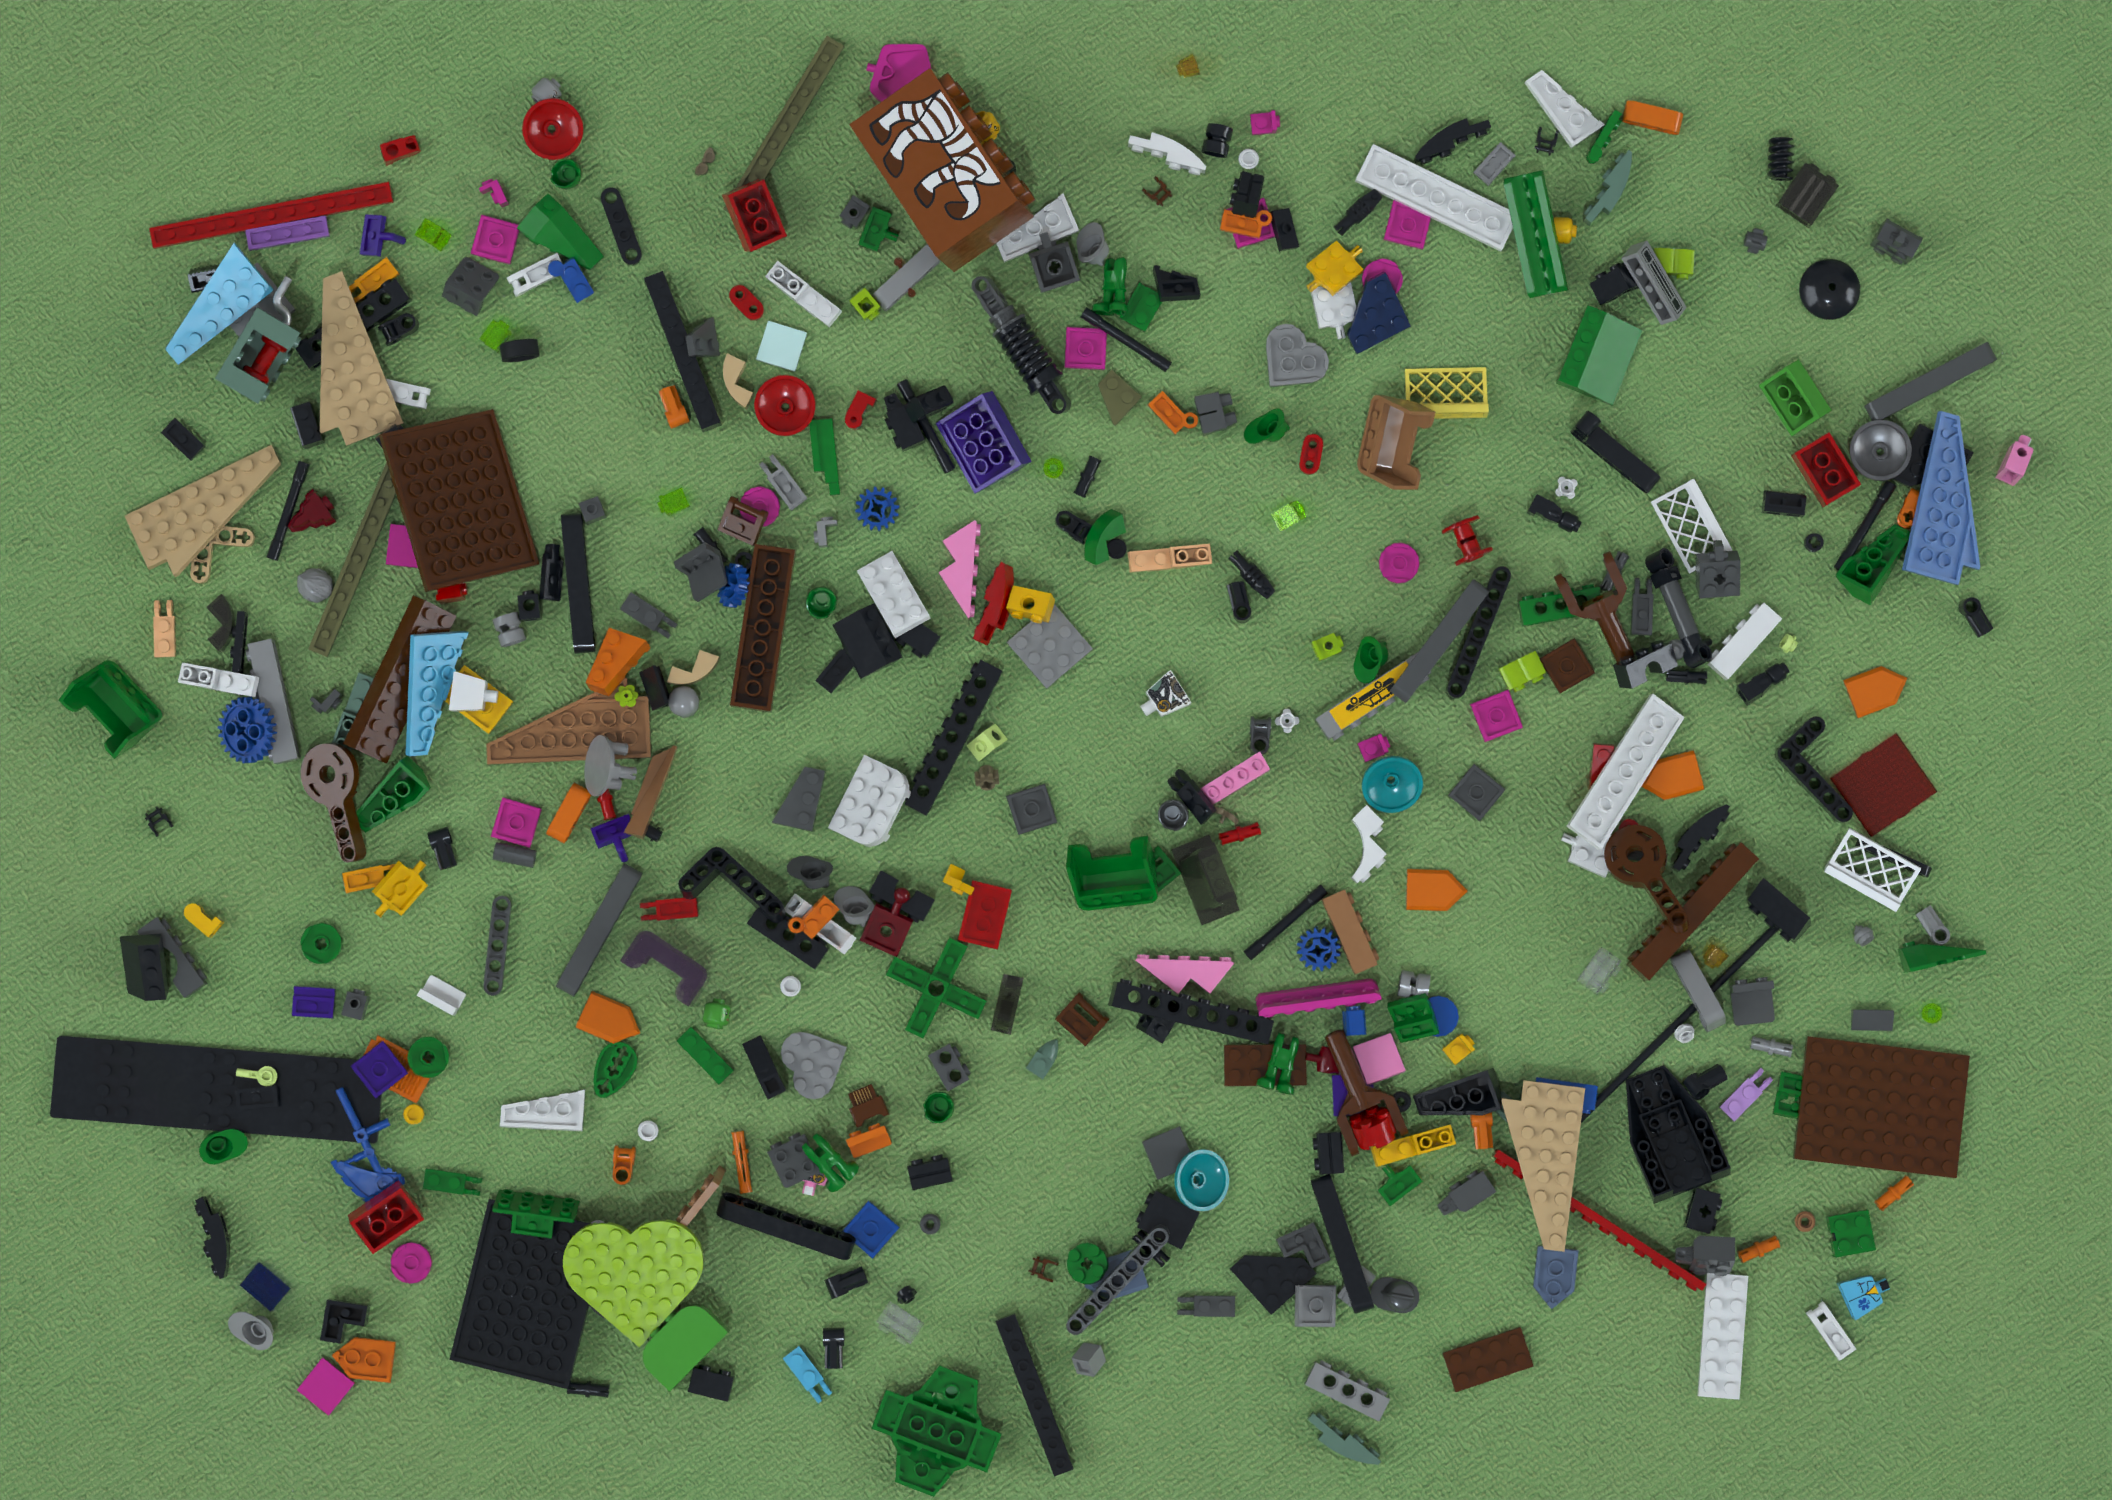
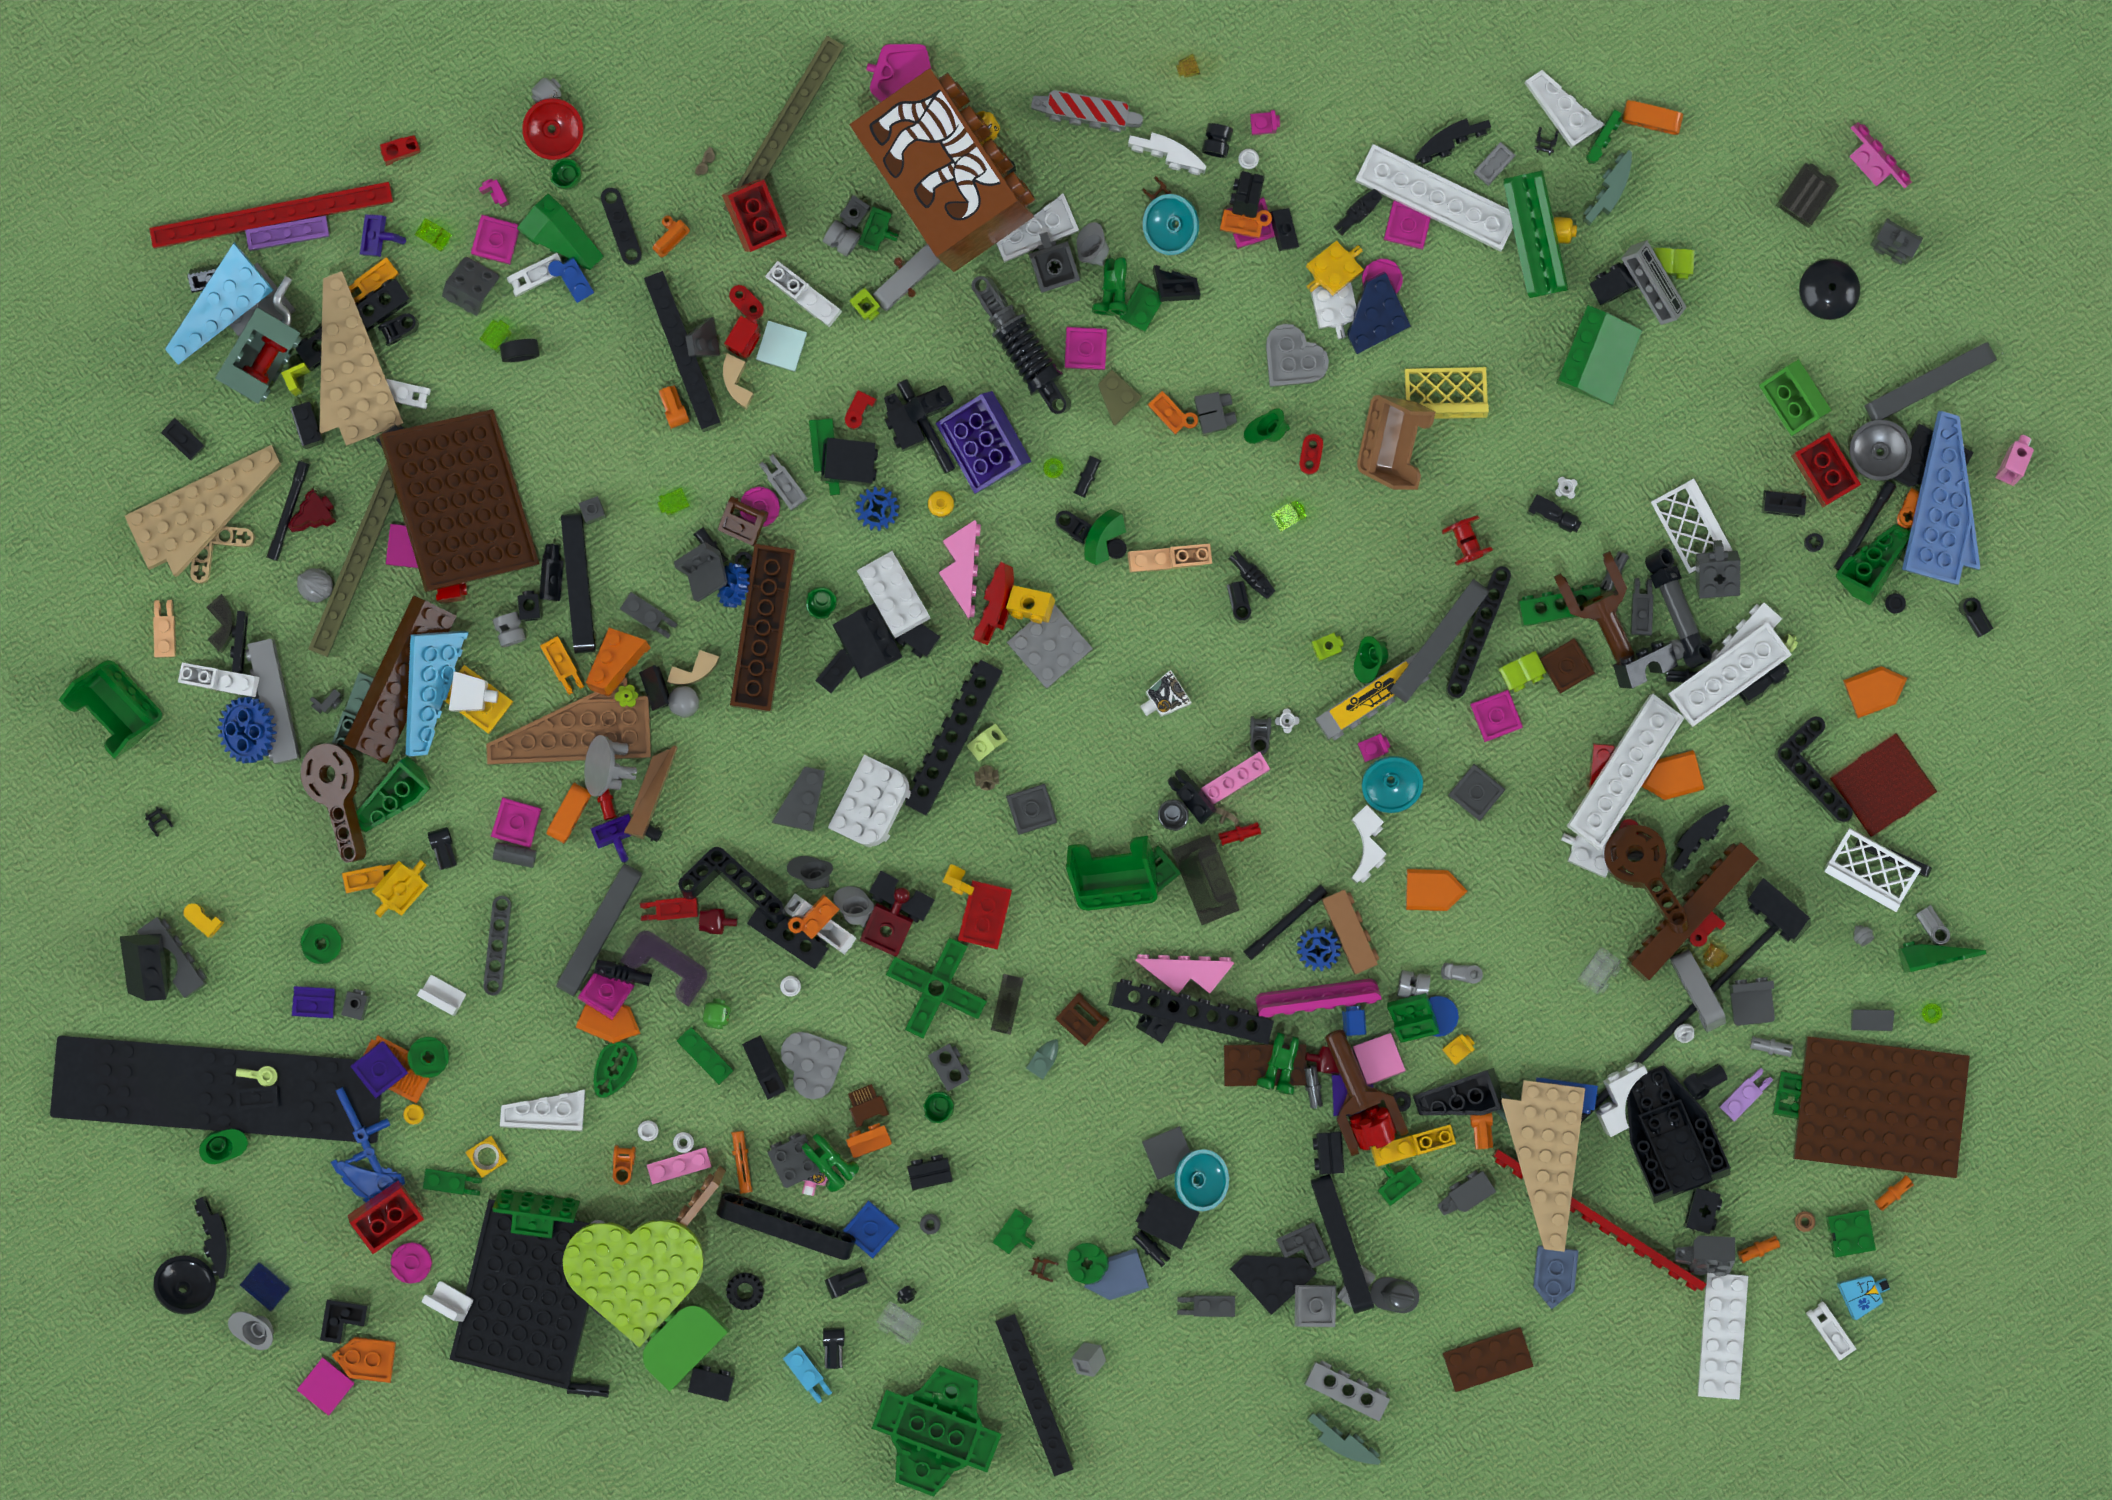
red dish [754,375,816,436] -> none
light grey bracket [814,517,838,548] -> none
dark grey beam [1066,1224,1170,1335] -> none
black piece [1080,307,1172,372] -> none
dark pink tile [1379,543,1419,584] -> none
black beam [1570,411,1661,494] -> none
dark grey gear [1743,228,1768,254] -> none
black piece [1767,137,1794,181] -> none
none -> black dish [153,1255,216,1315]
none -> neon yellow panel [281,363,311,396]
none -> white panel [422,1281,473,1322]
none -> yellow piece [465,1135,508,1178]
none -> light orange hinge [540,636,584,695]
none -> dark pink tile [578,973,635,1020]
none -> black hinge [594,960,652,987]
none -> bright pink plate [647,1147,712,1185]
none -> orange piece [653,216,690,258]
none -> white plate [673,1132,694,1153]
none -> dark red piece [699,908,738,935]
none -> red brick [724,315,761,359]
none -> black tyre [726,1272,764,1310]
none -> black brick [821,438,878,486]
none -> light grey wheel [823,220,861,257]
none -> yellow head [928,491,954,518]
none -> green plate [992,1209,1035,1254]
none -> light grey hinge [1031,90,1143,133]
none -> teal dish [1143,194,1199,255]
none -> dark grey pin [1304,1065,1323,1108]
none -> light grey piece [1441,963,1483,984]
none -> white arch [1595,1062,1648,1137]
none -> white plate [1668,622,1792,727]
none -> red leg [1688,912,1726,947]
none -> dark pink bracket [1849,122,1912,189]
none -> black plate [1885,593,1906,614]

